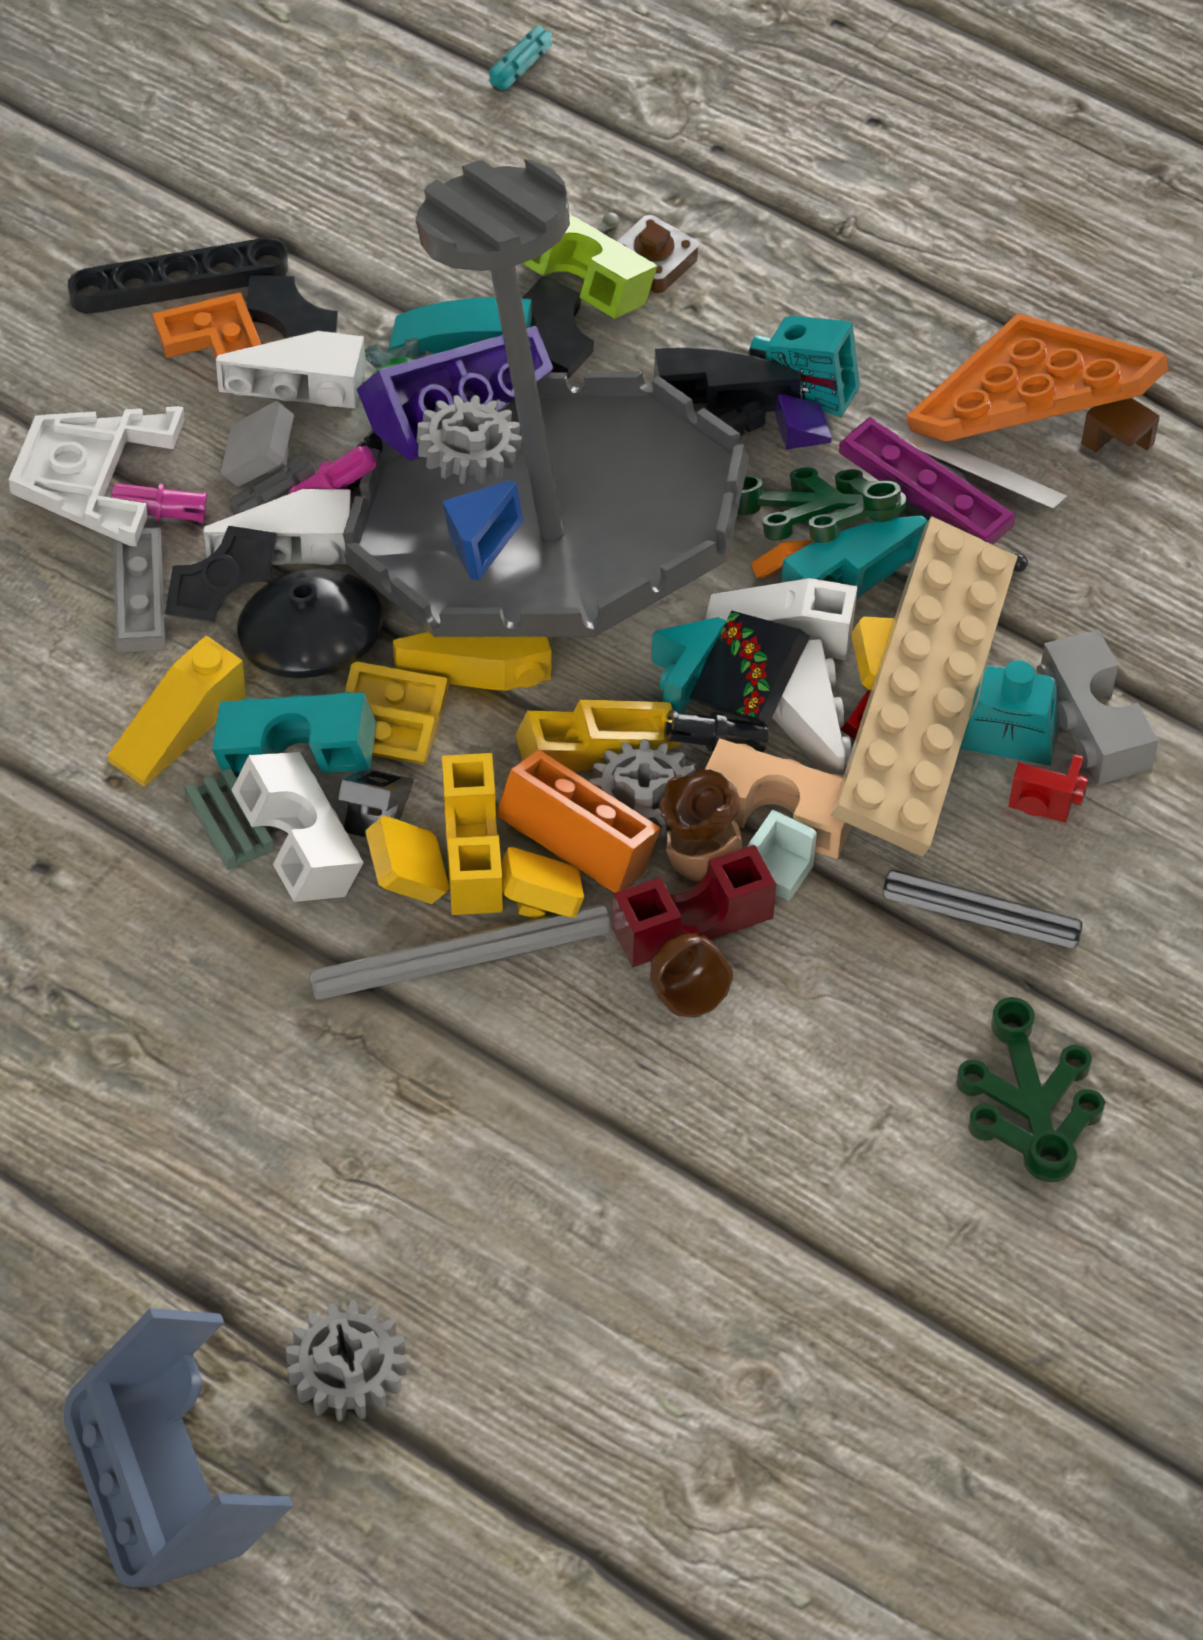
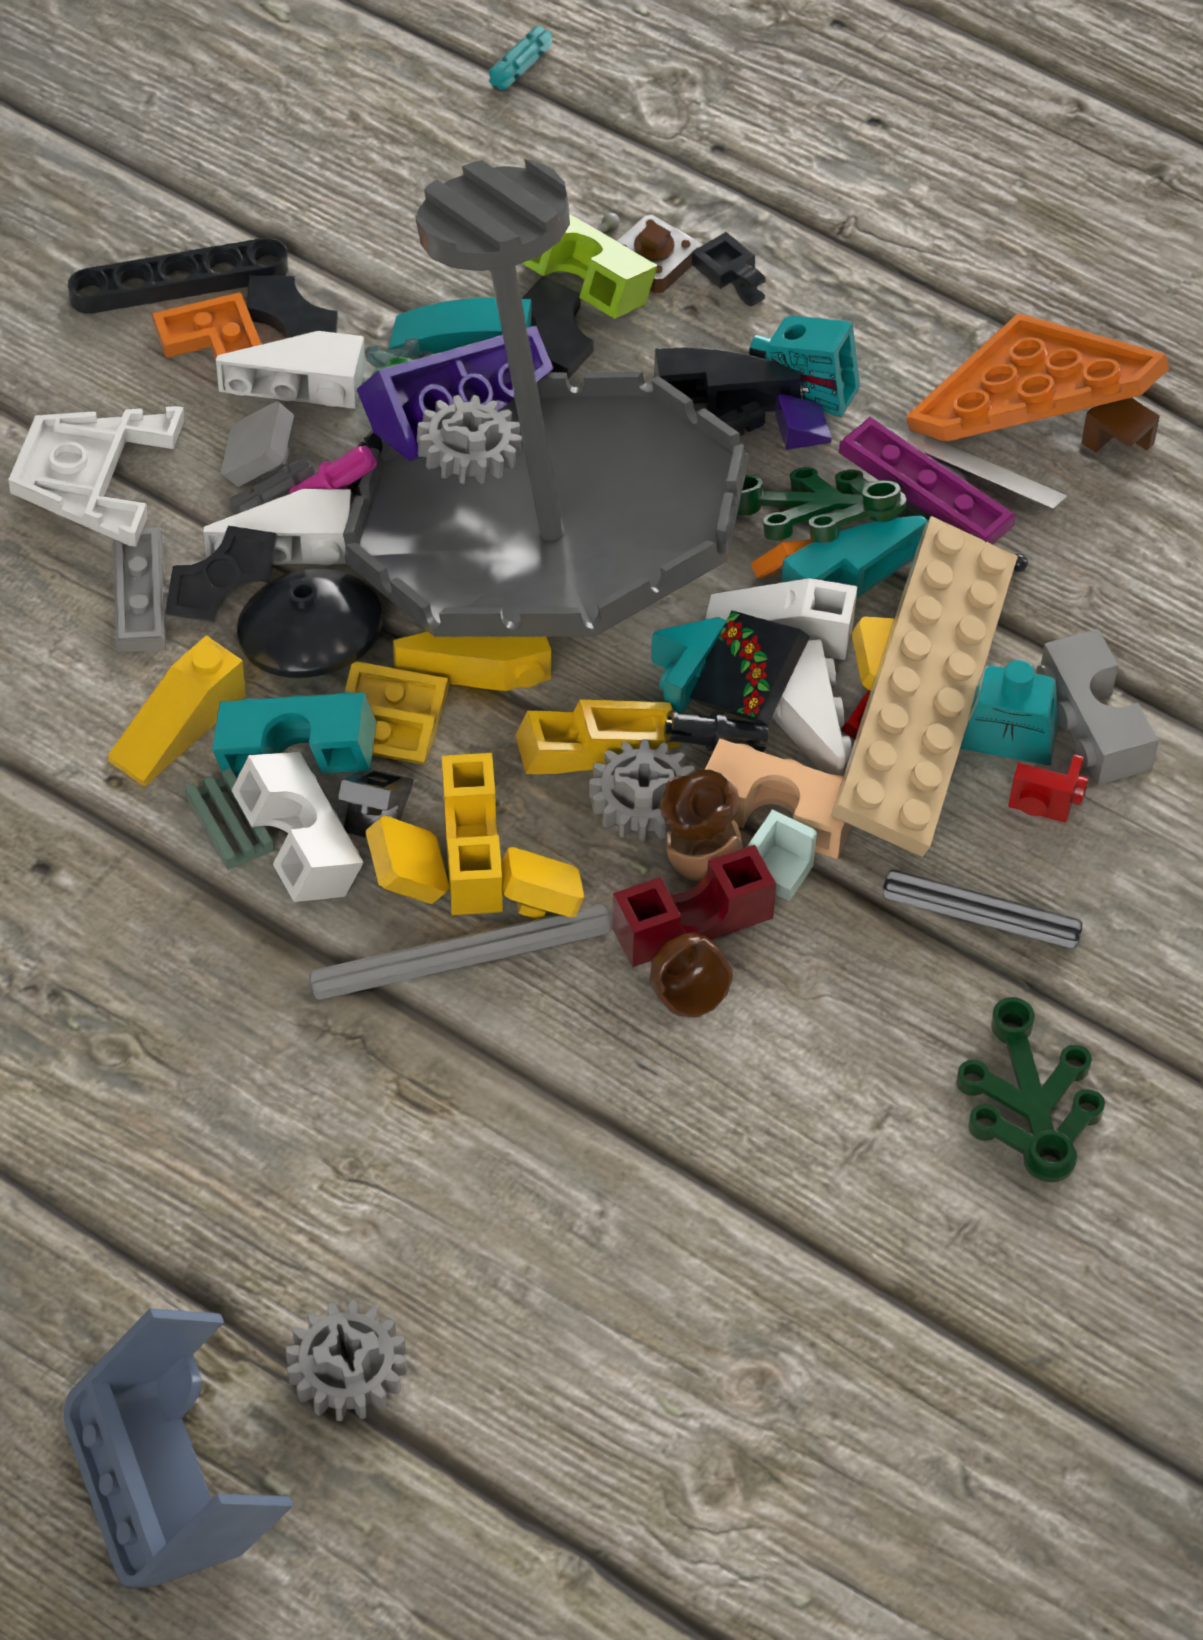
dark pink axle [111,483,207,523] -> none
blue slope [442,481,524,580] -> none
orange brick [496,749,661,893] -> none
none -> black plate [691,232,766,307]

